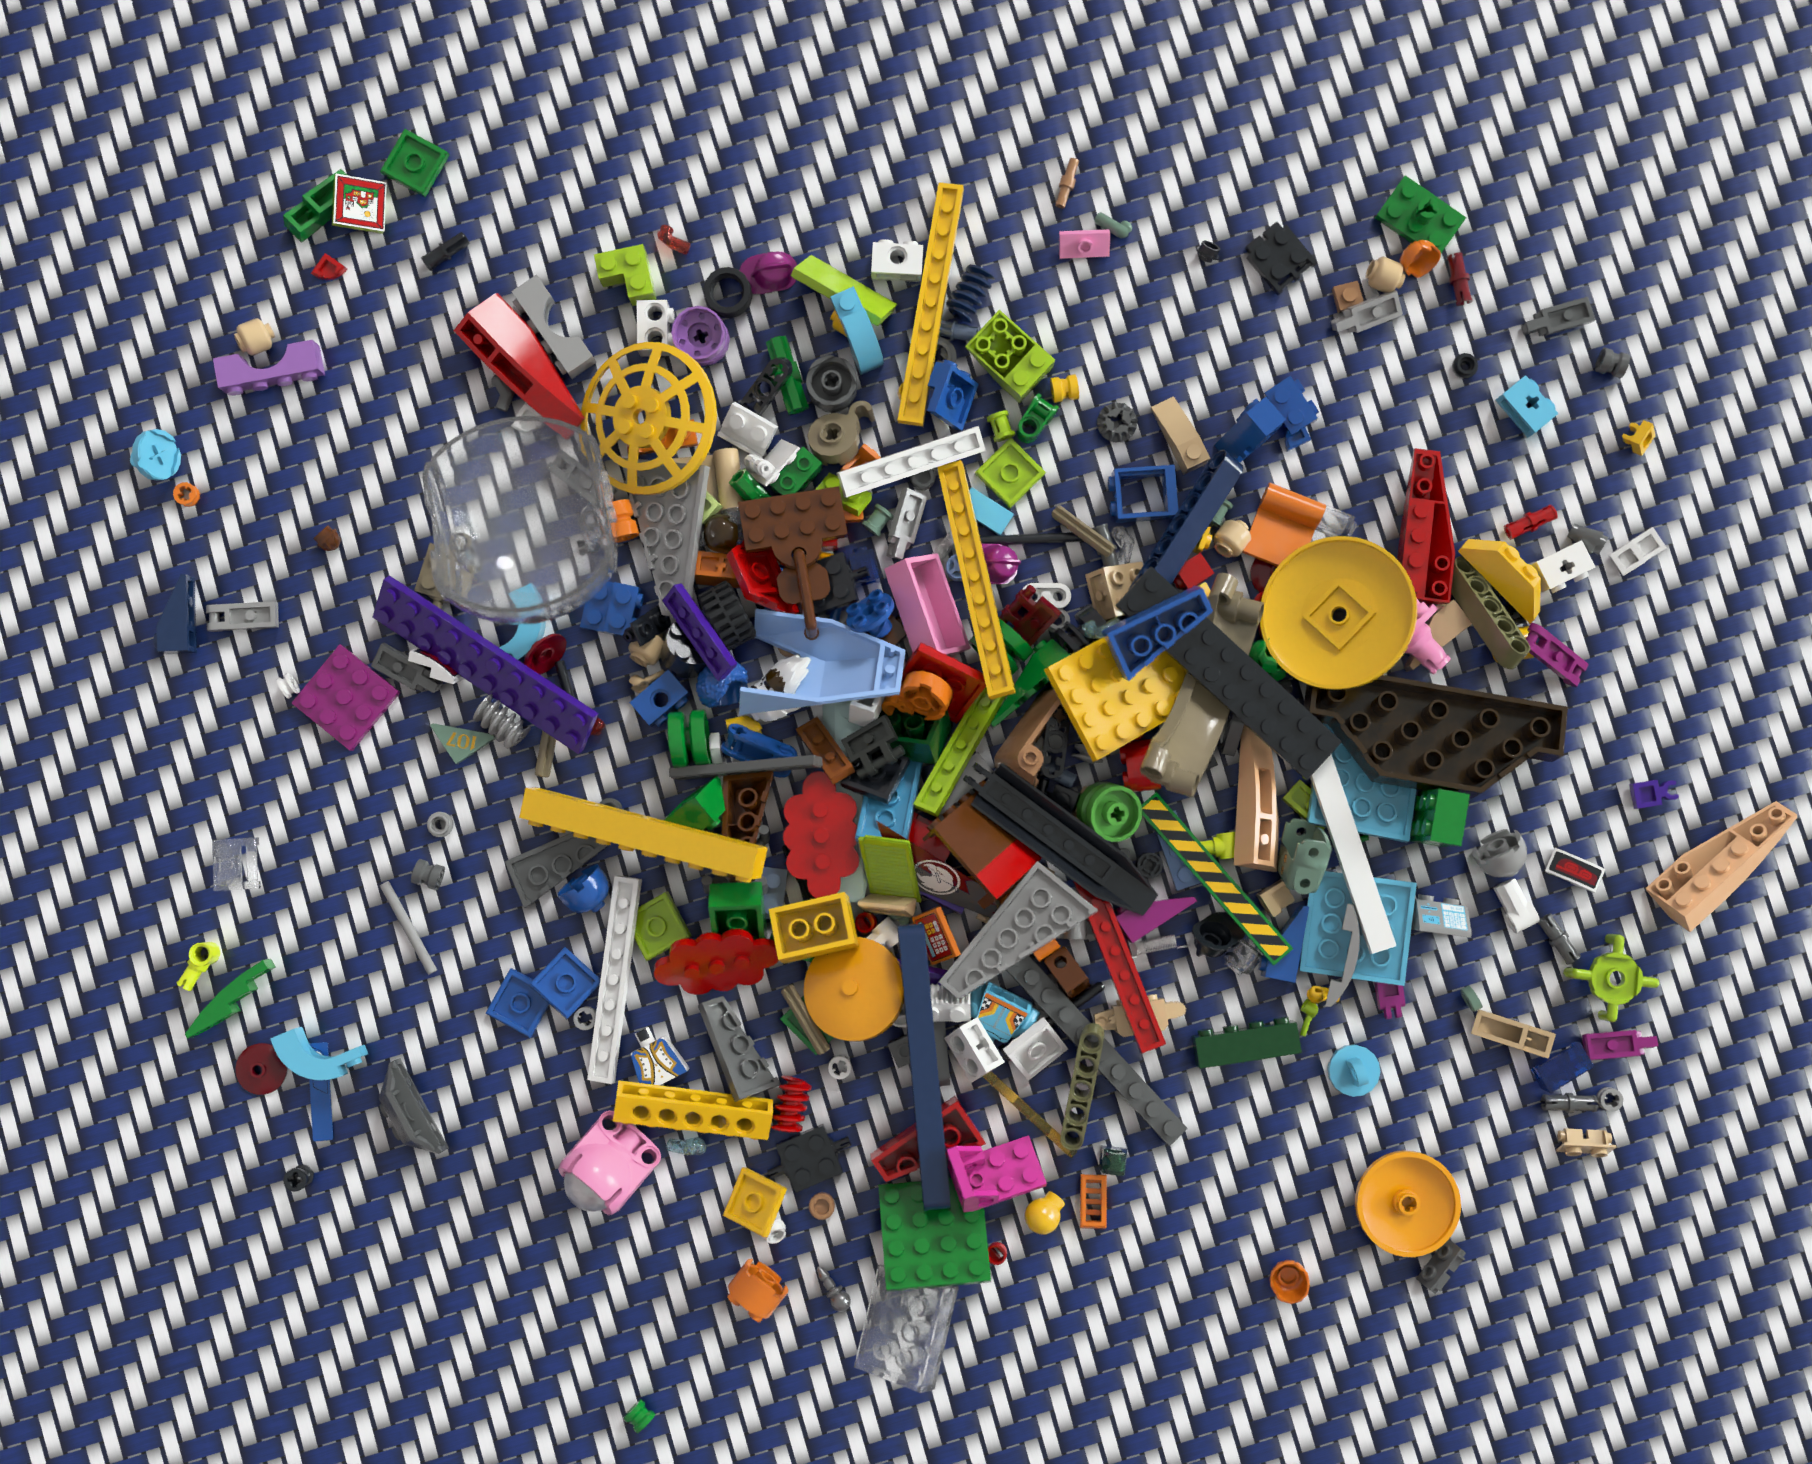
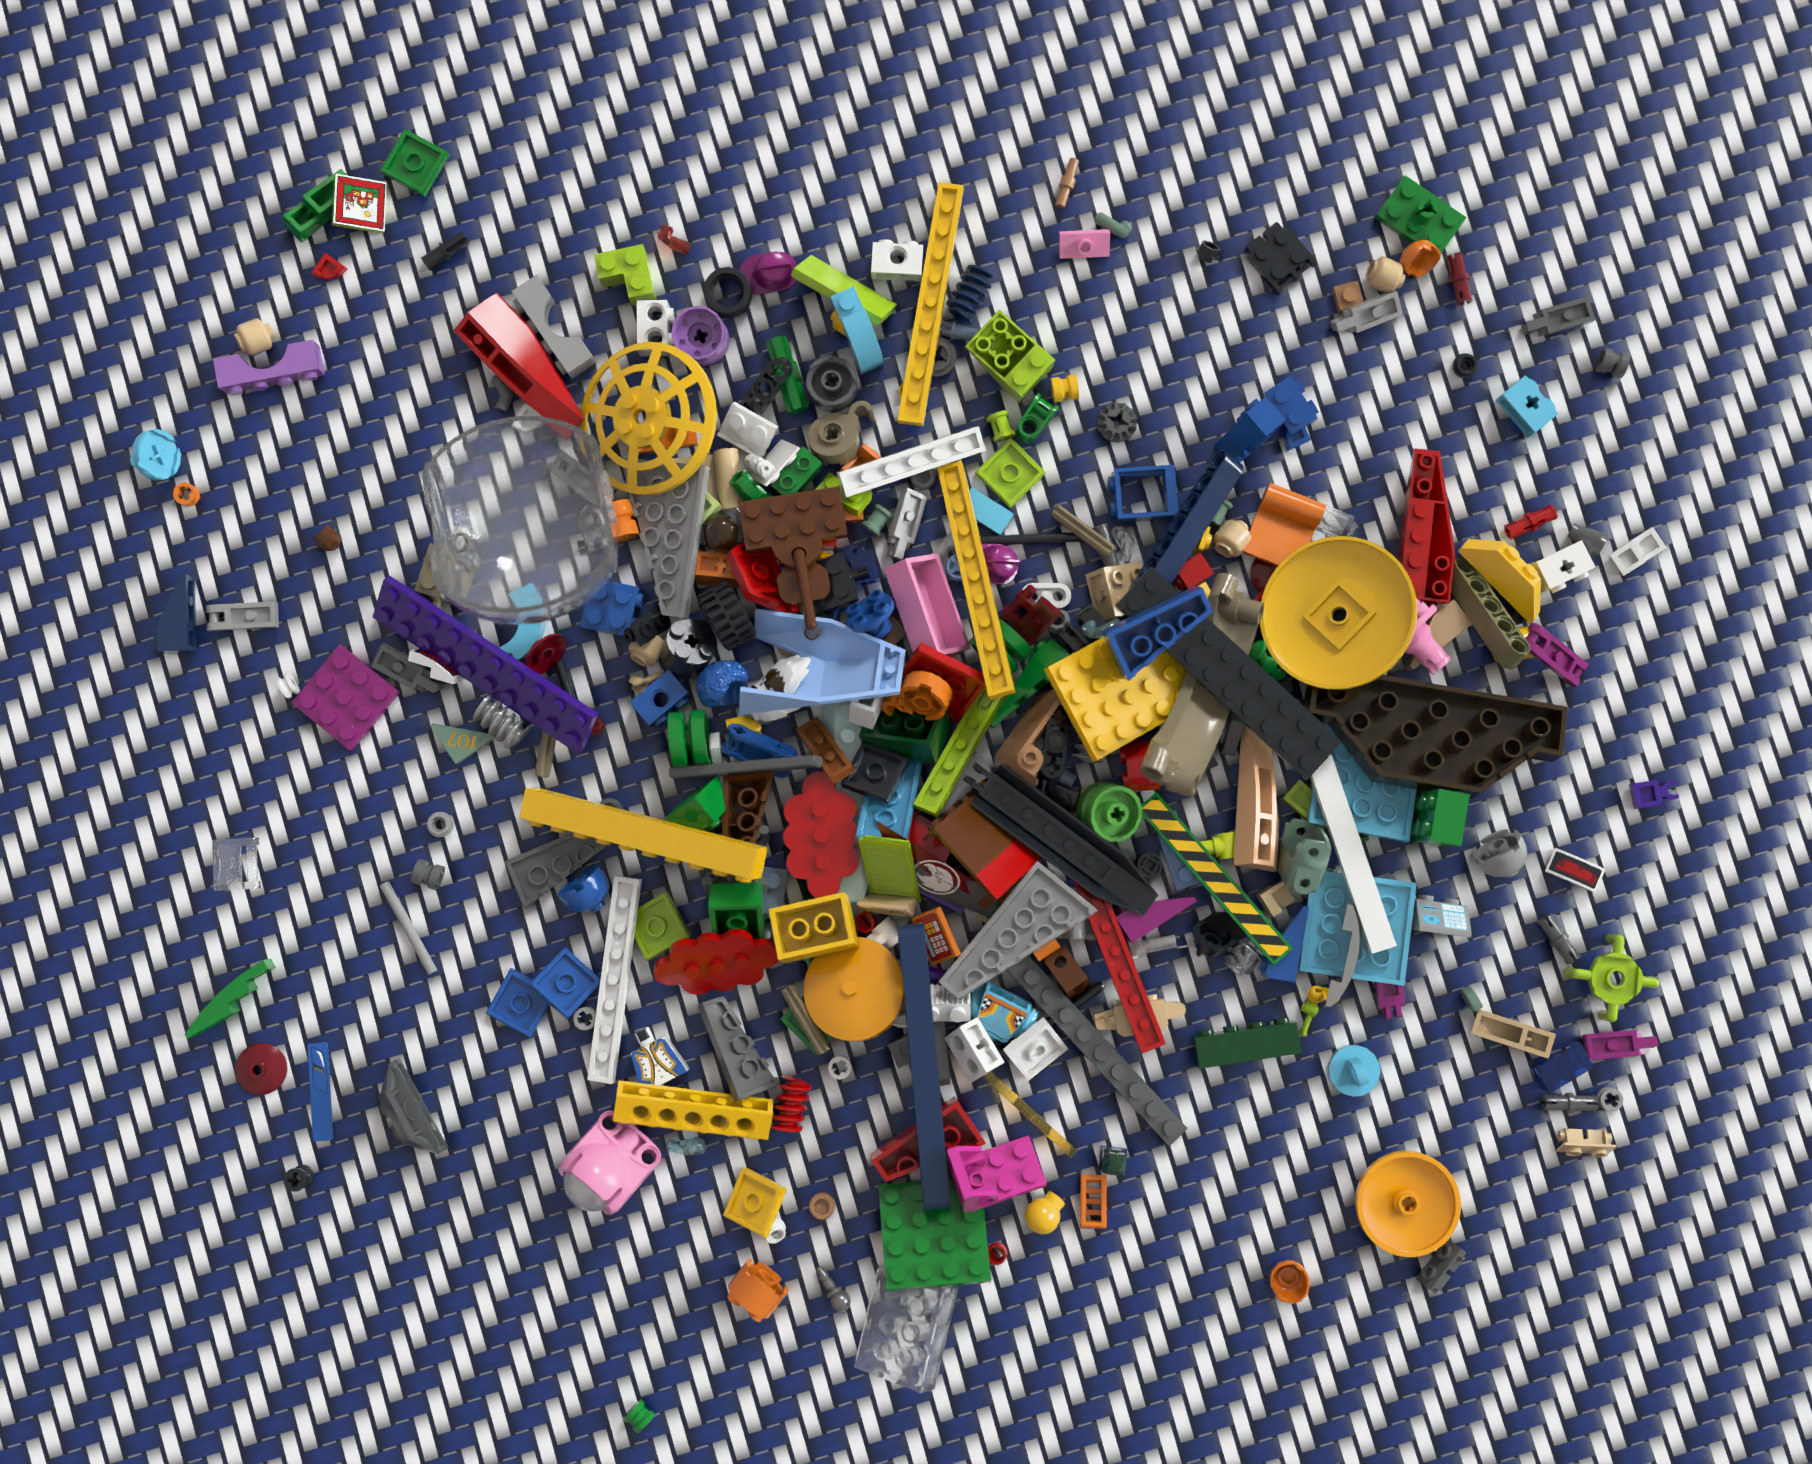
neon yellow pin [177,942,220,991] -> none
medium azure arch [270,1027,368,1080] -> none
dark purple plate [662,583,737,681] -> none
black plate [767,1124,852,1193] -> none
pearl dark grey plate [841,715,905,779] -> none
blue plate [927,360,979,431] -> none
olive beam [1060,1023,1105,1150] -> none
tan slope [1151,396,1210,475] -> none
white piece [1493,878,1540,933] -> none
yellow tile [1622,420,1656,456] -> none
light nougat wedge [1646,801,1797,932] -> none

